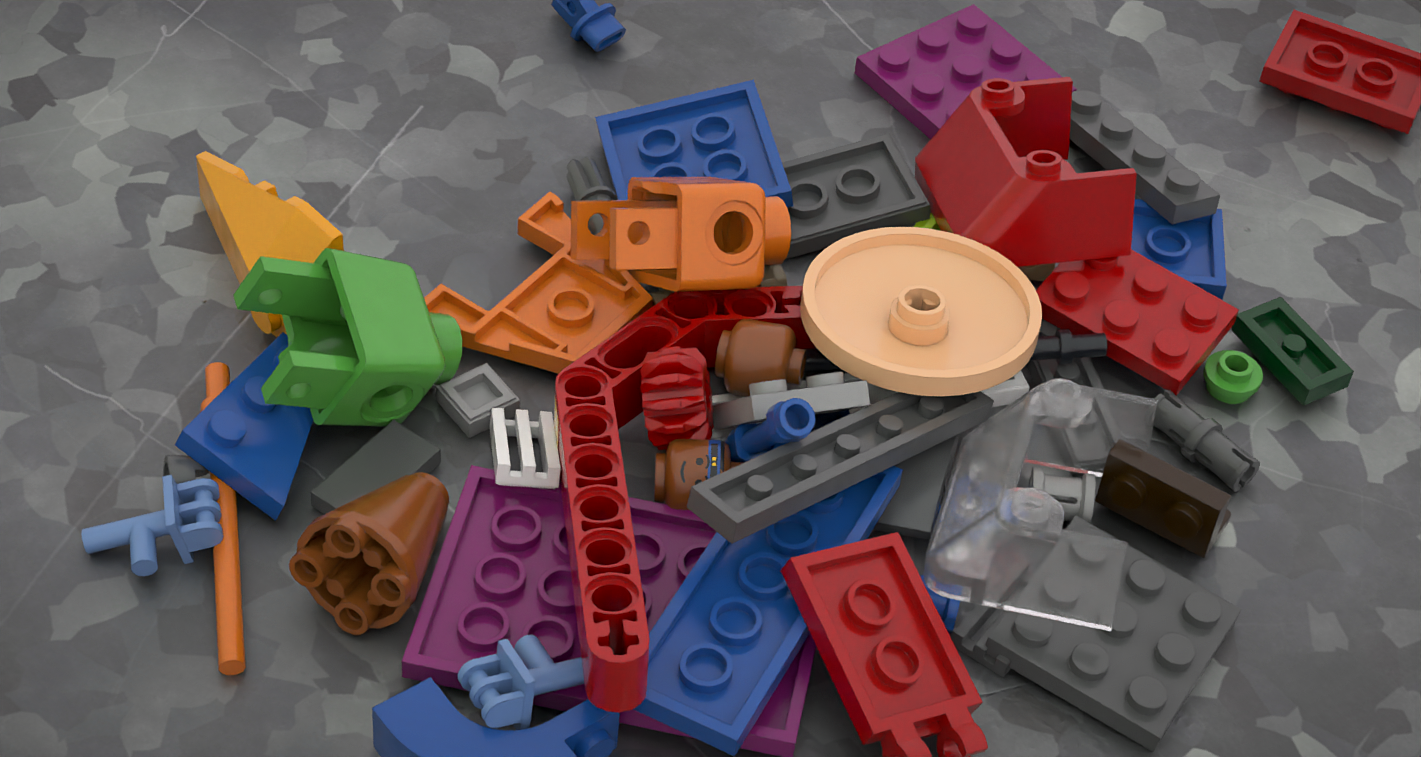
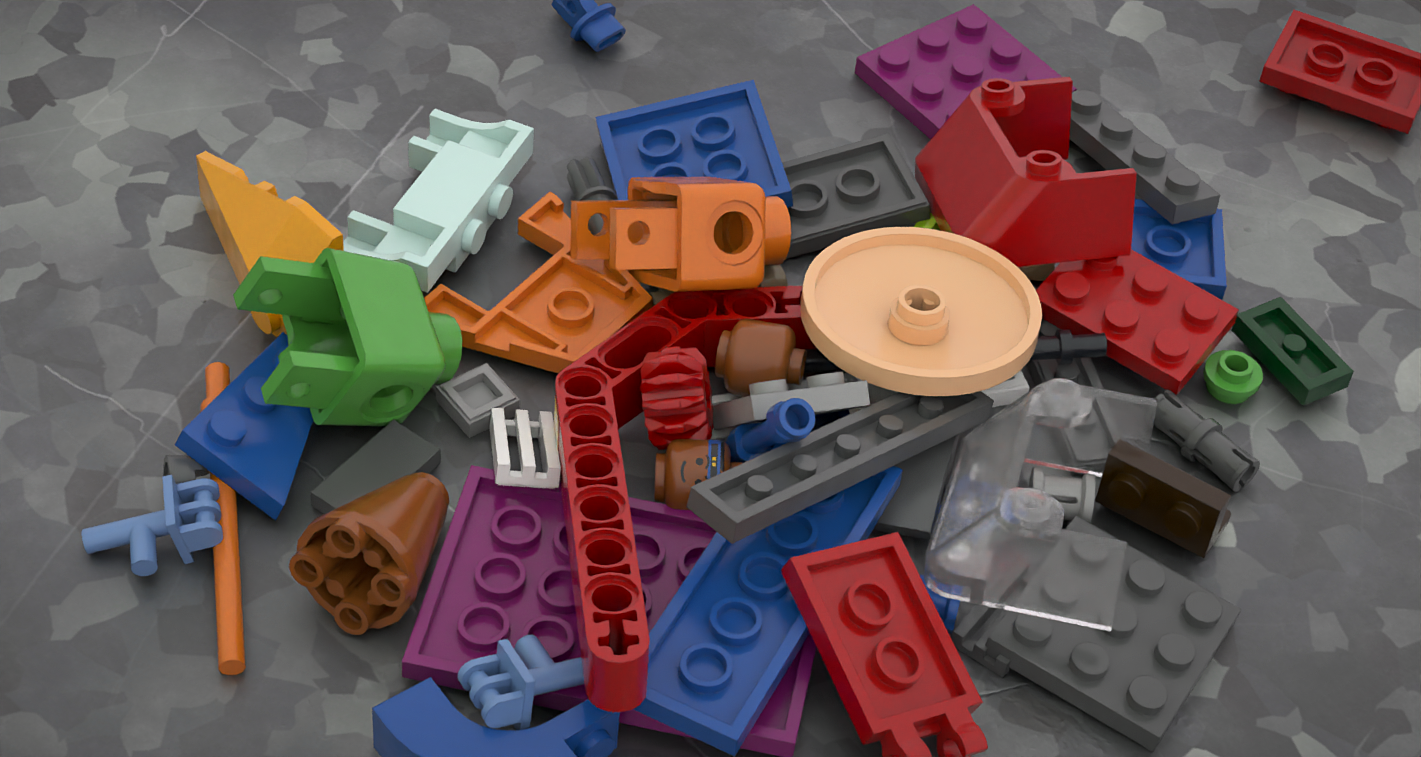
none -> light aqua bracket [343,109,534,293]

